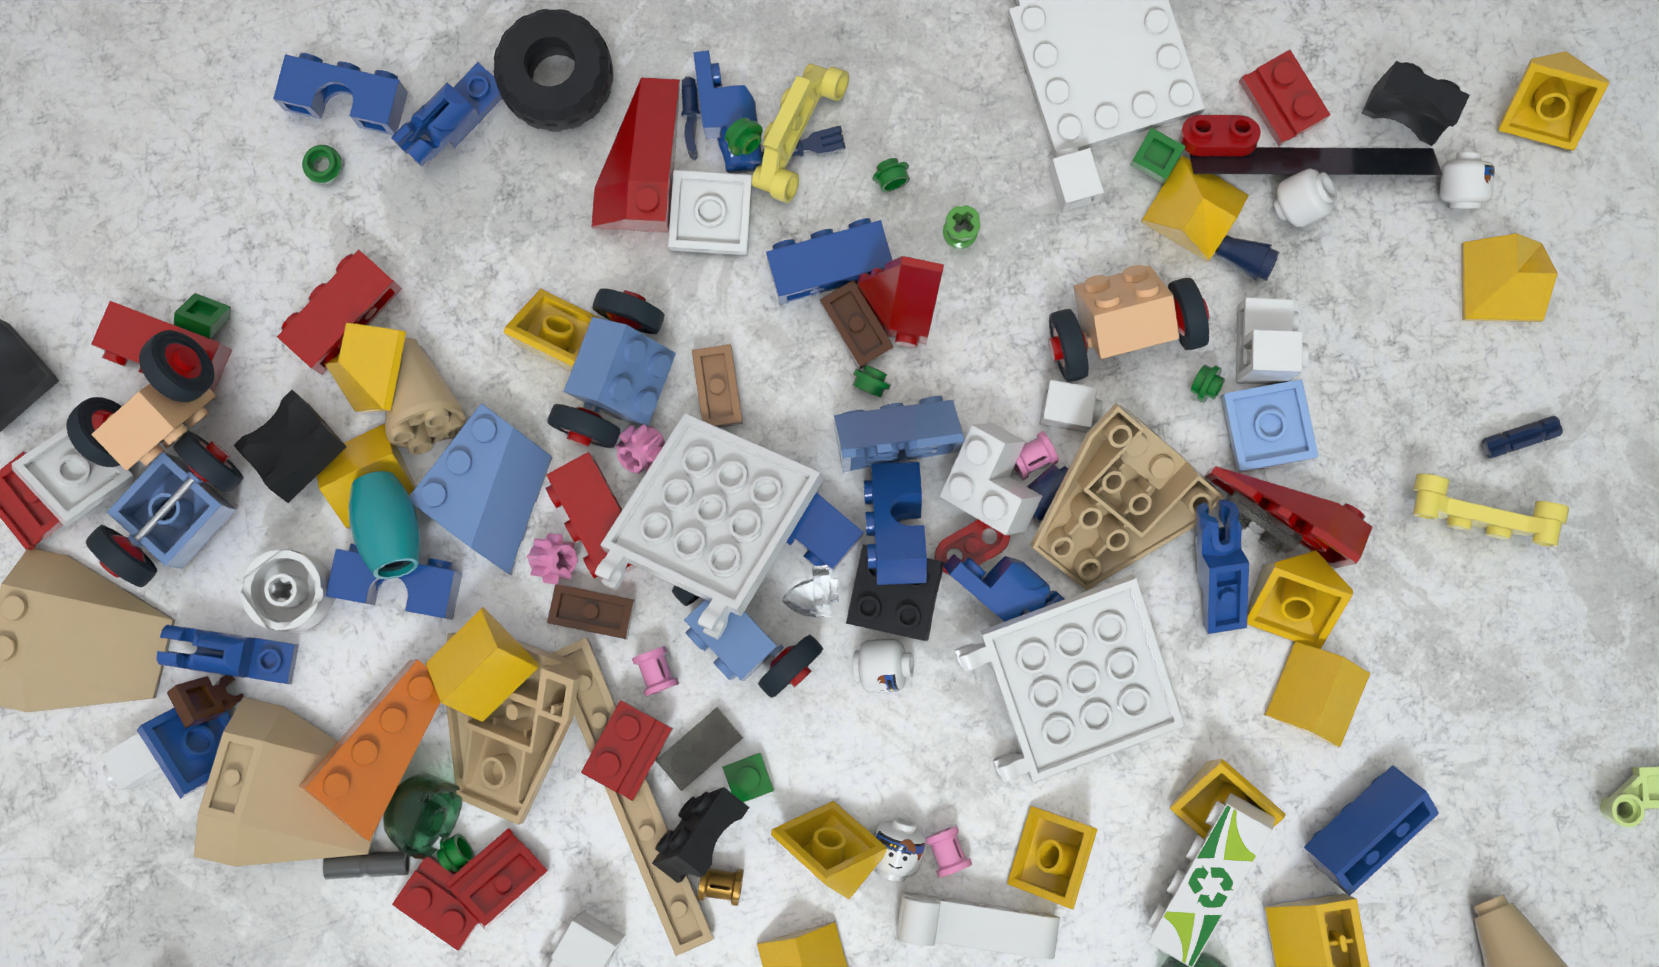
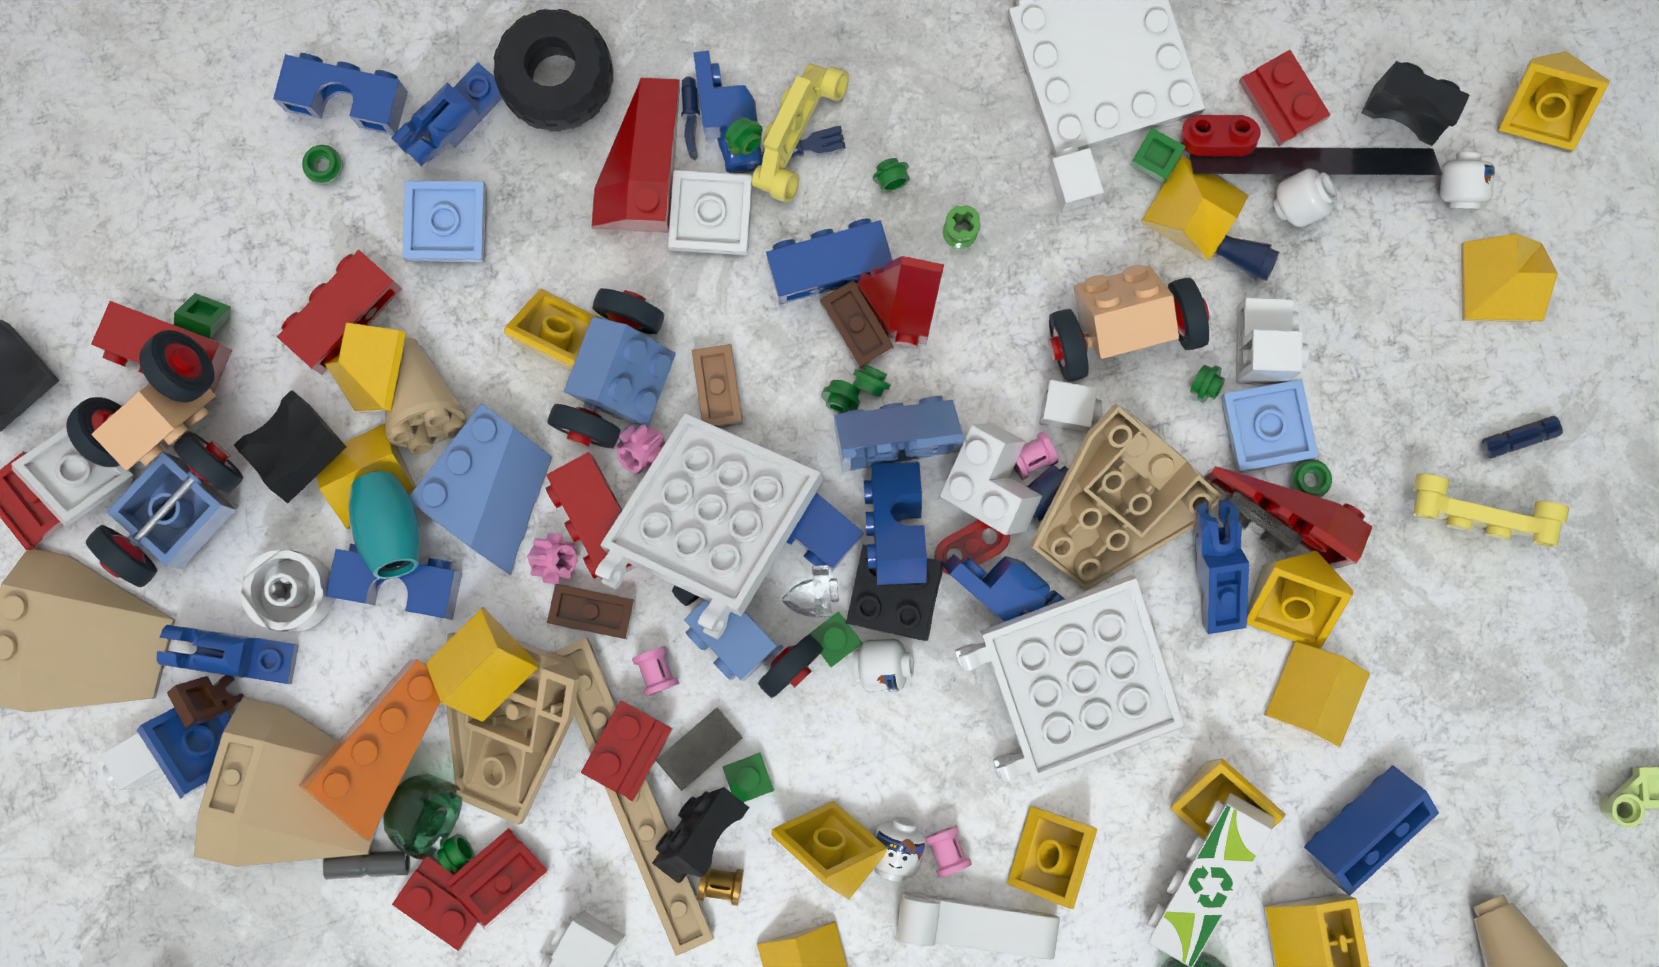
none -> light blue plate [403,181,486,262]
none -> green plate [807,611,863,668]
none -> green plate [821,380,860,414]
none -> green plate [1291,459,1332,497]

